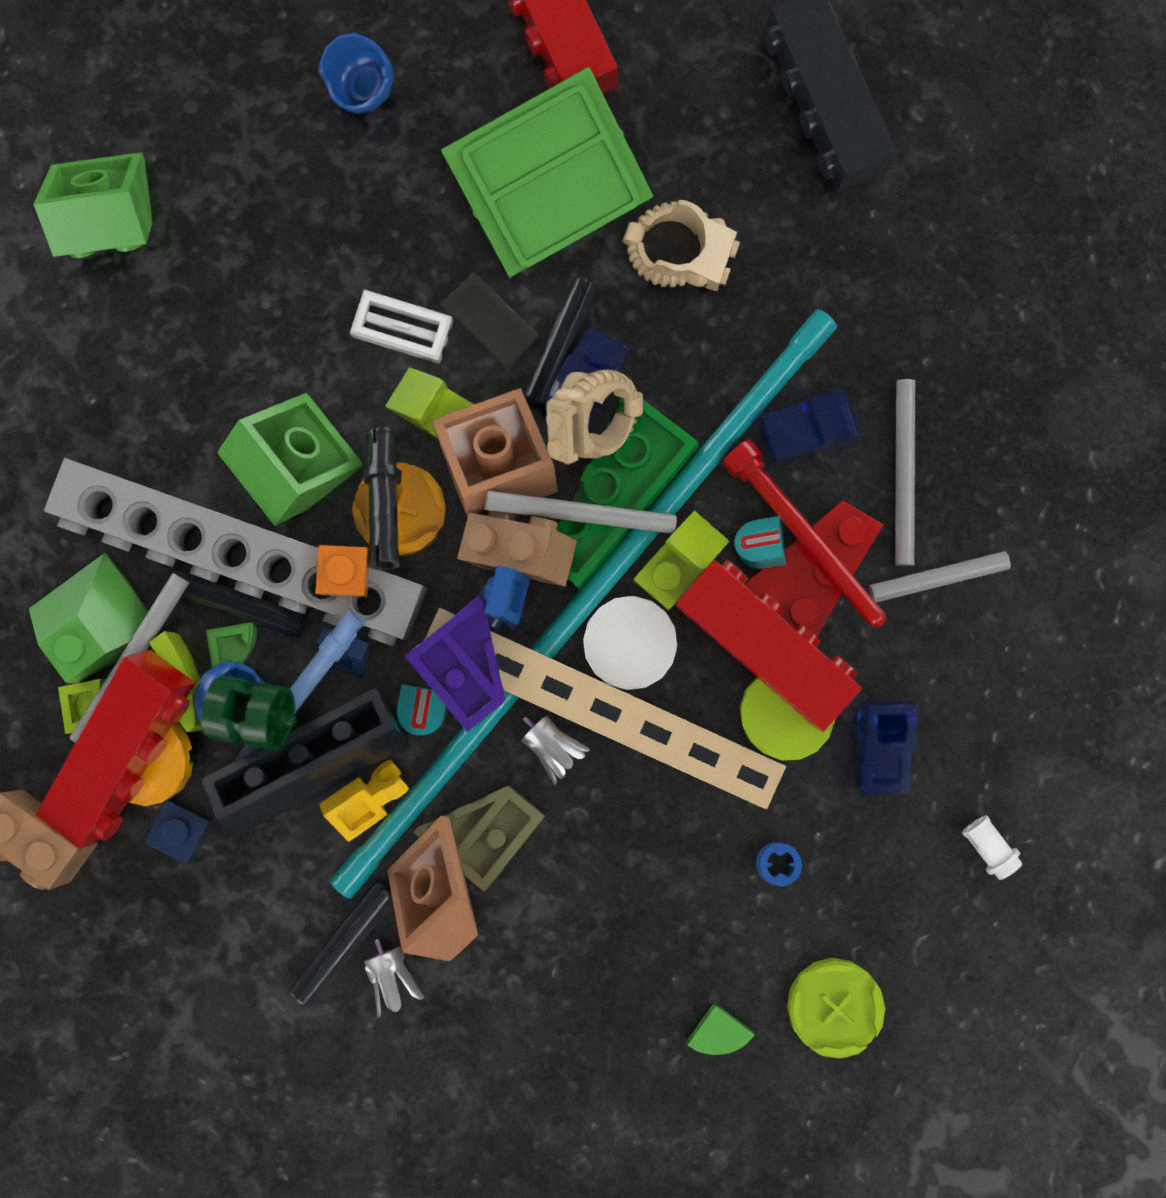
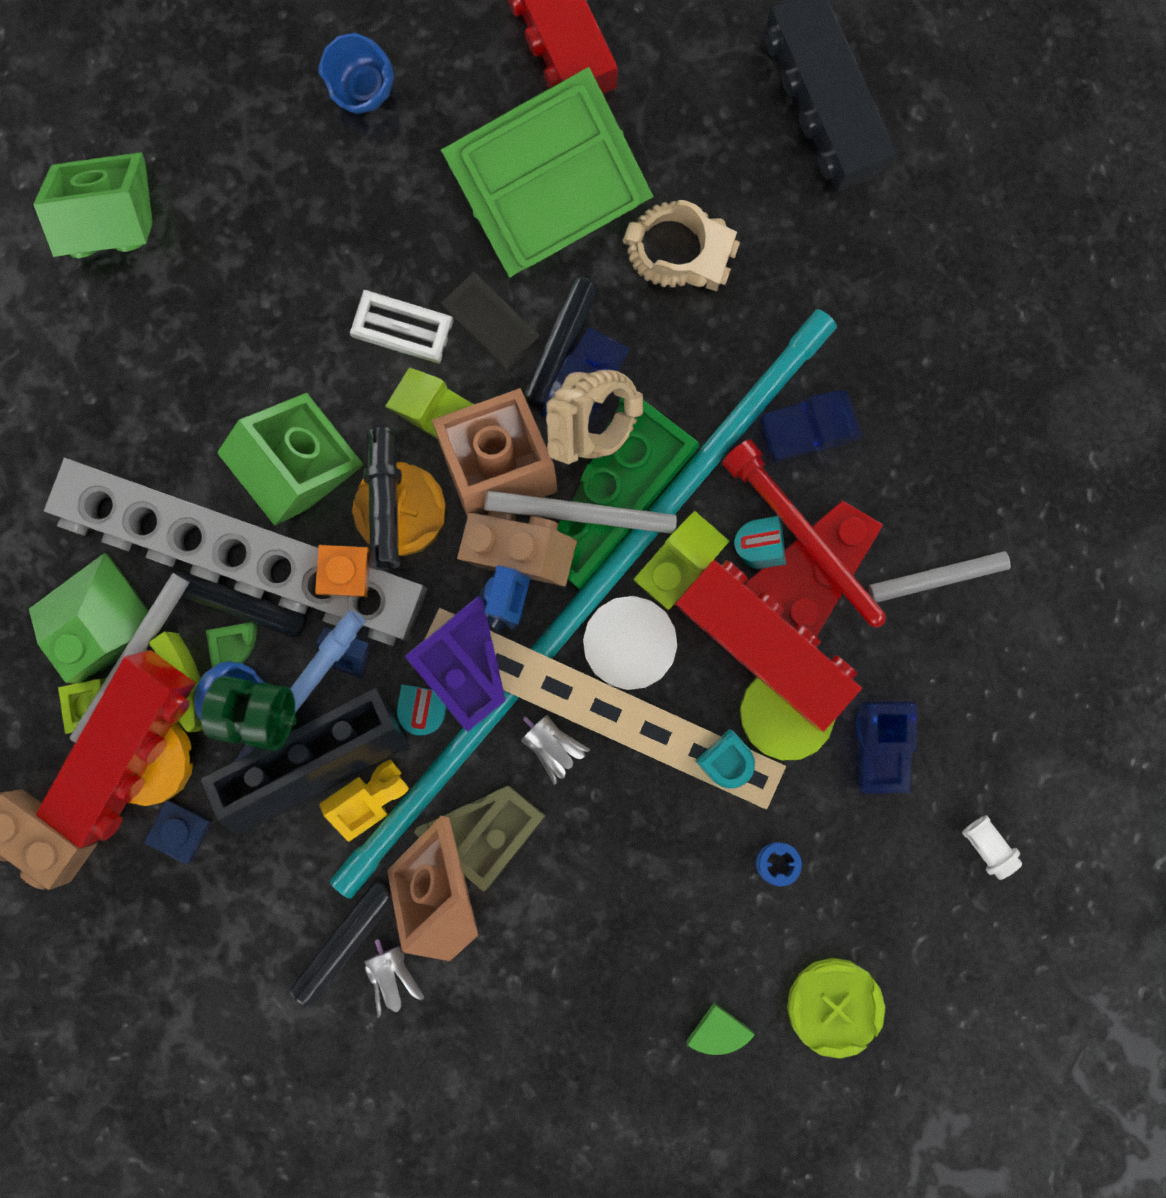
light grey bar [895,379,915,566] -> none
none -> teal tile [695,729,755,789]

